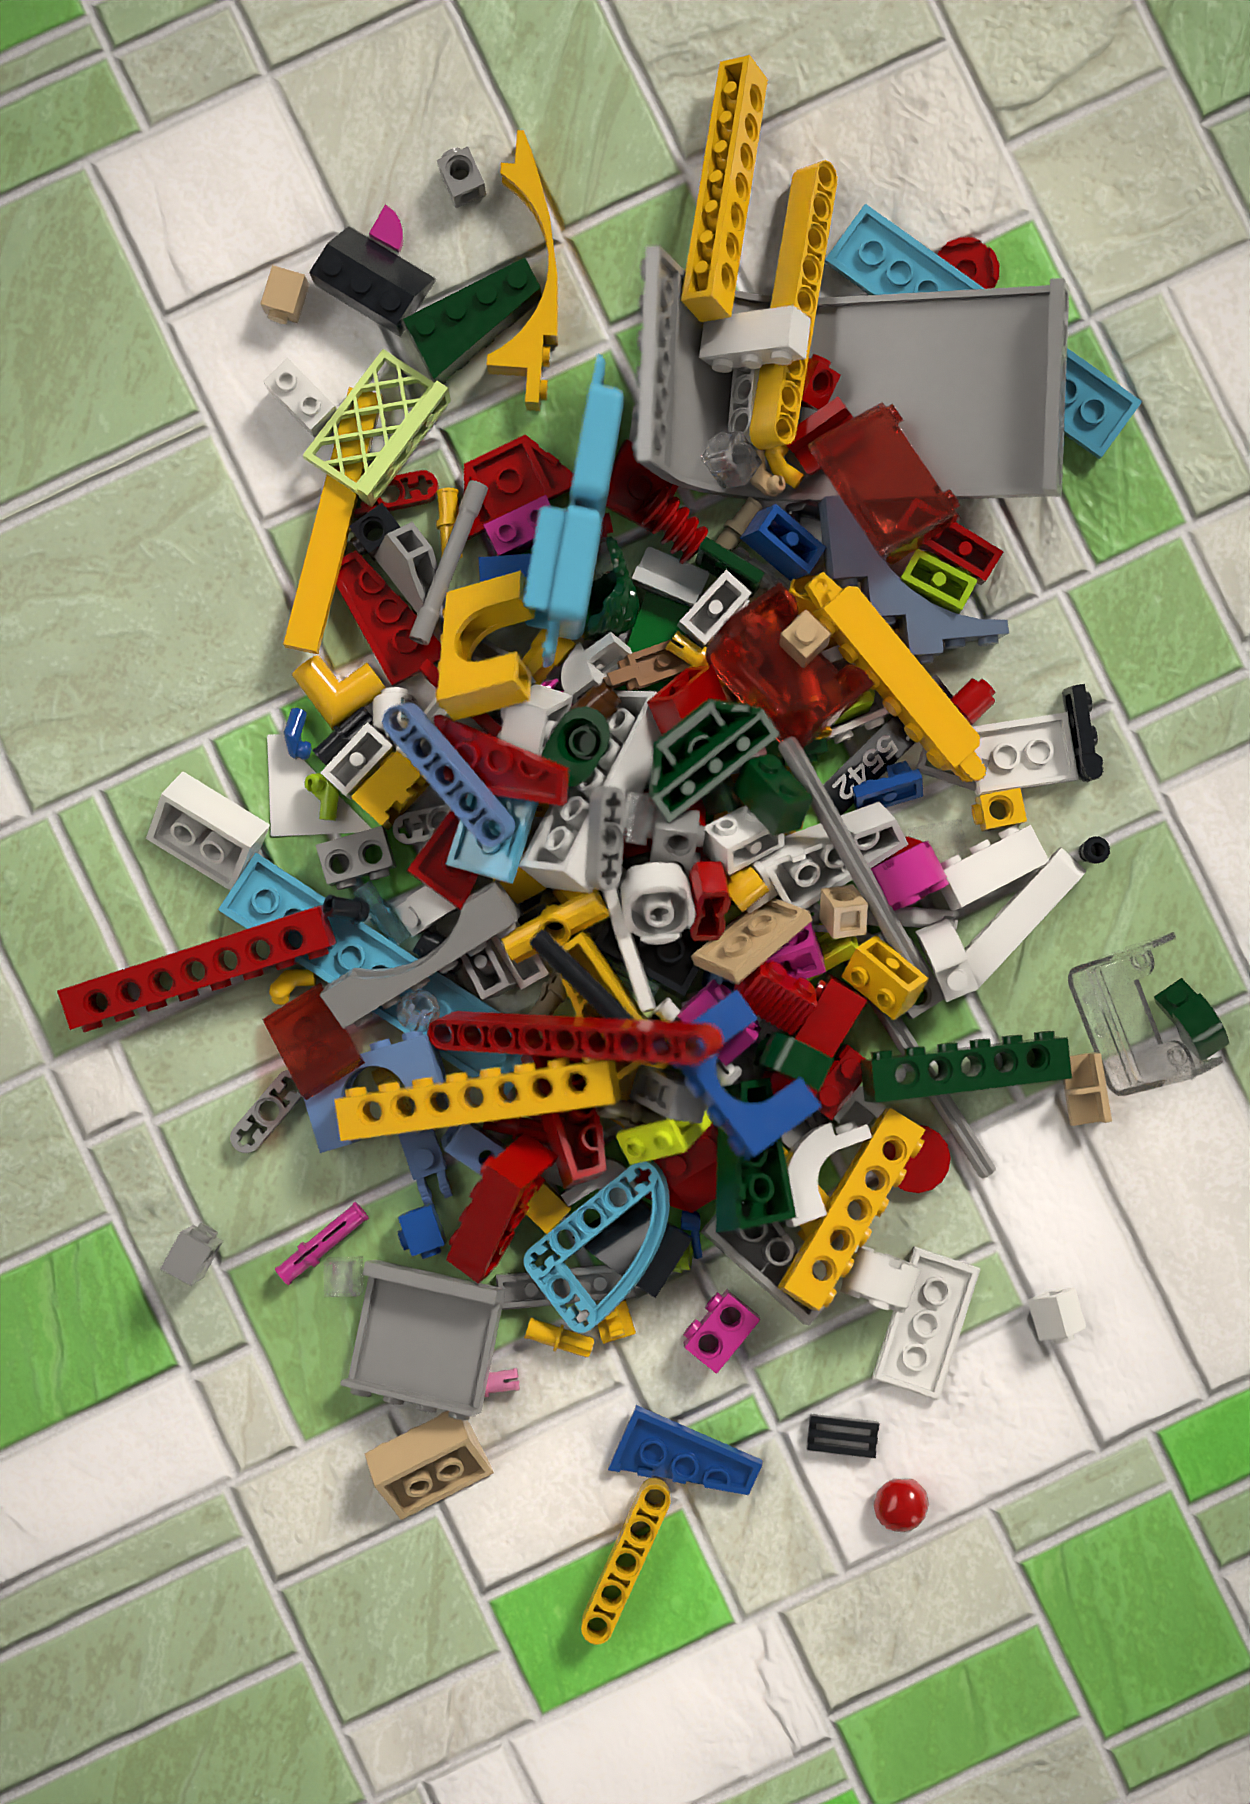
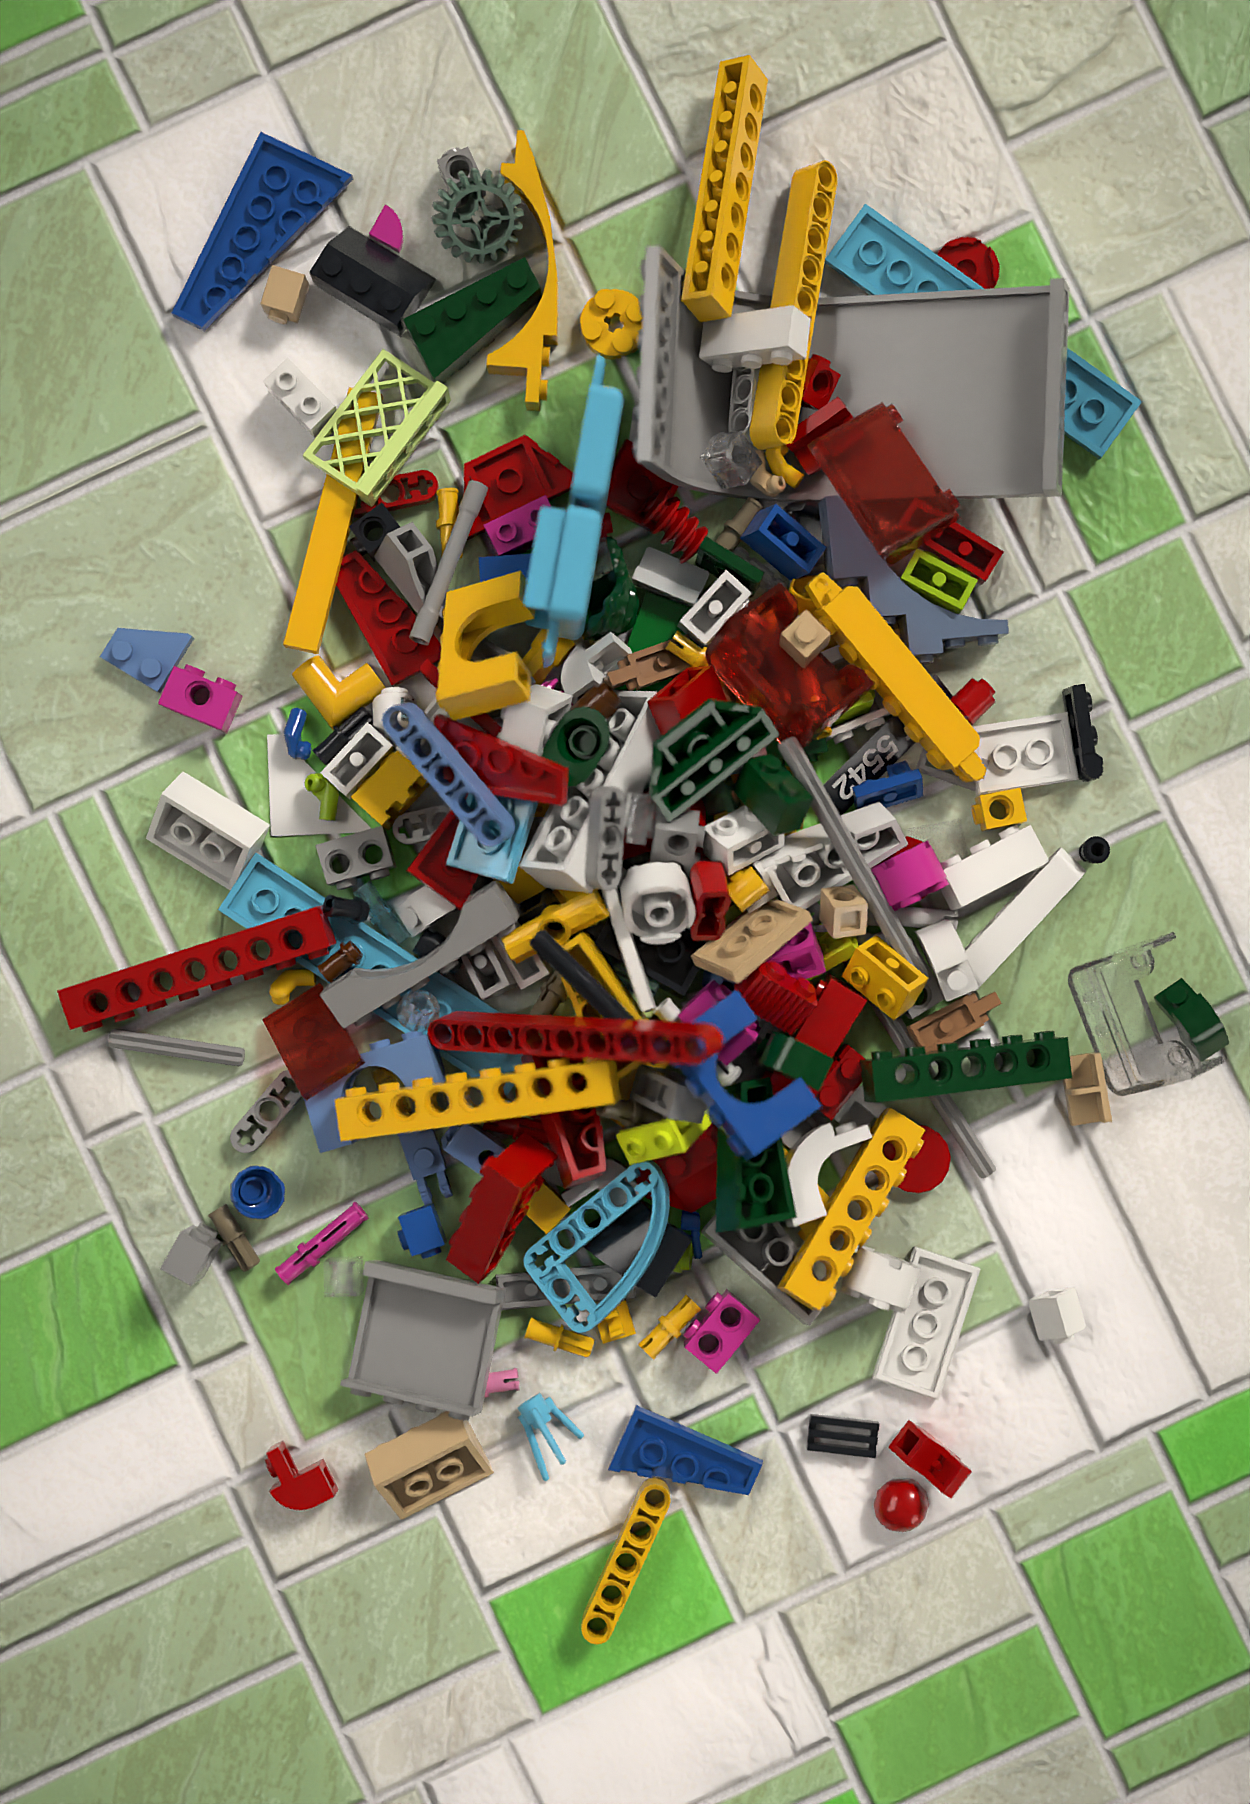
none -> medium blue wing [100,628,194,693]
none -> light grey axle [109,1029,245,1066]
none -> dark pink brick [158,664,243,733]
none -> blue wing [172,131,354,331]
none -> dark tan axle [208,1204,260,1272]
none -> blue hair [230,1166,285,1219]
none -> red brick [265,1441,339,1510]
none -> reddish brown pin [317,941,363,983]
none -> sand green gear [431,168,524,264]
none -> medium azure plant [517,1393,584,1481]
none -> yellow plate [580,288,643,360]
none -> yellow pin [638,1294,702,1360]
none -> red brick [888,1420,972,1499]
none -> medium nougat hinge [906,992,1002,1052]

